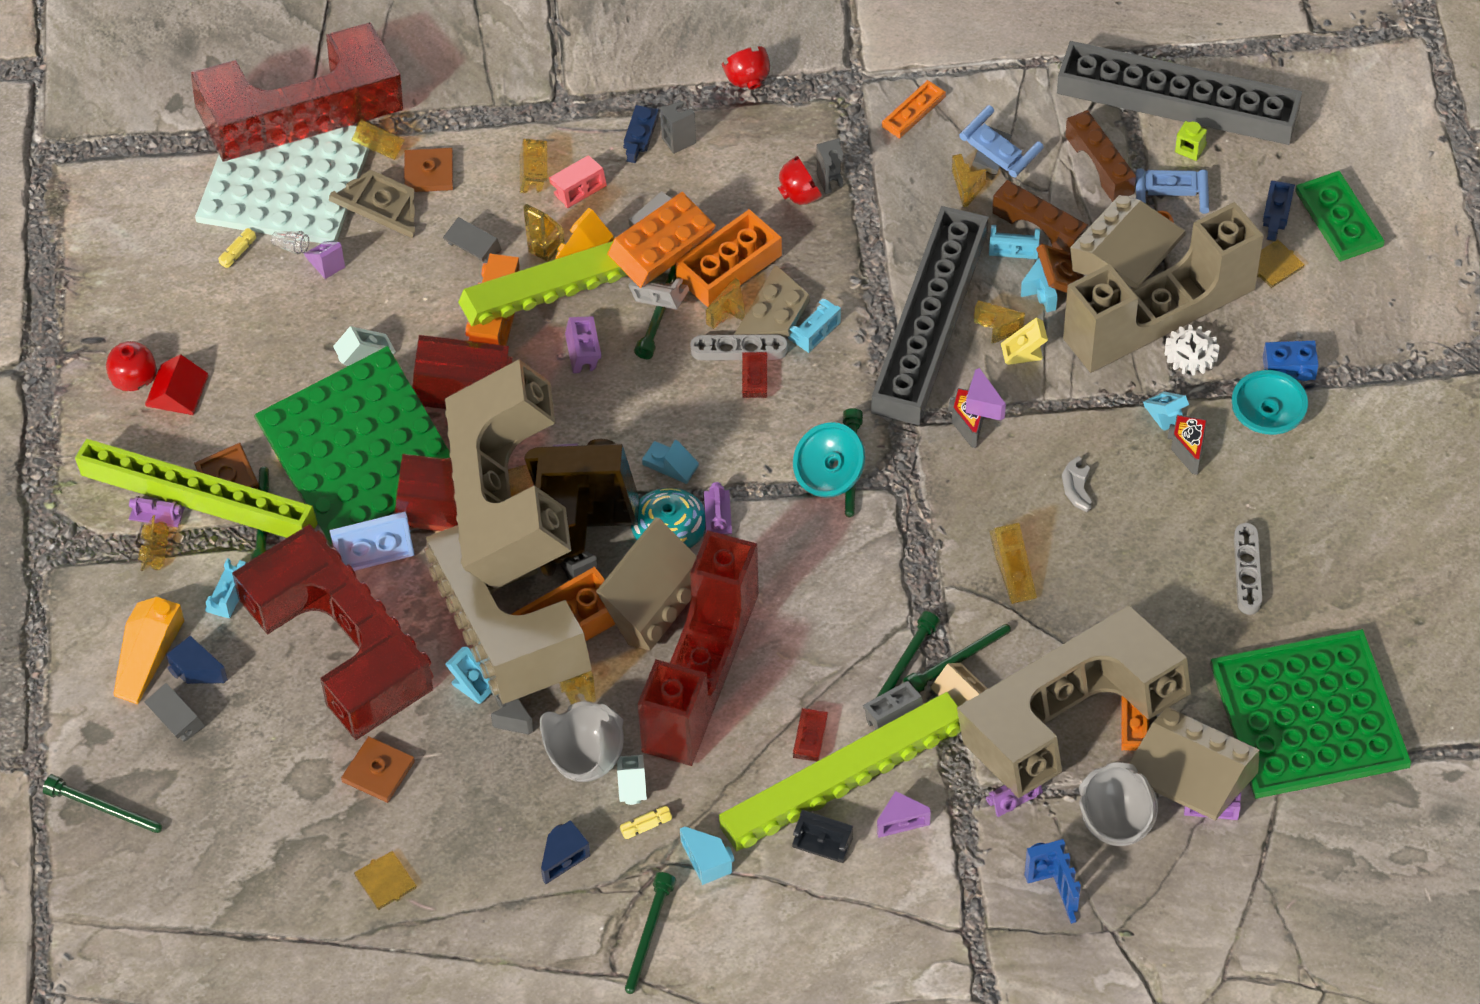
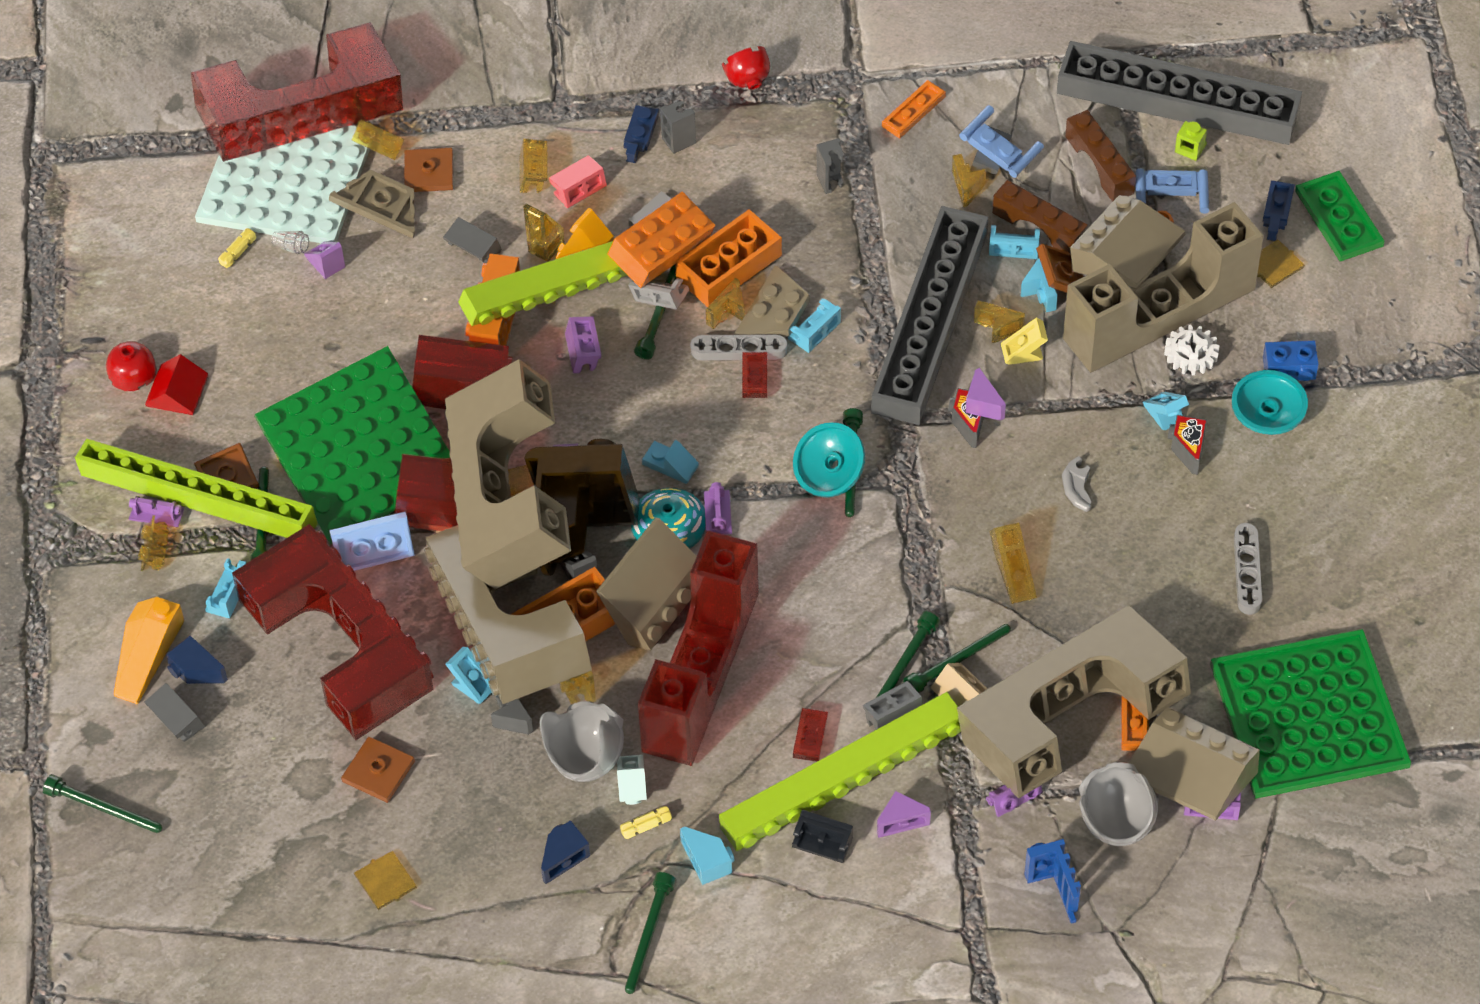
light aqua slope [333,326,396,366] -> none
red cylinder [777,156,823,205] -> none

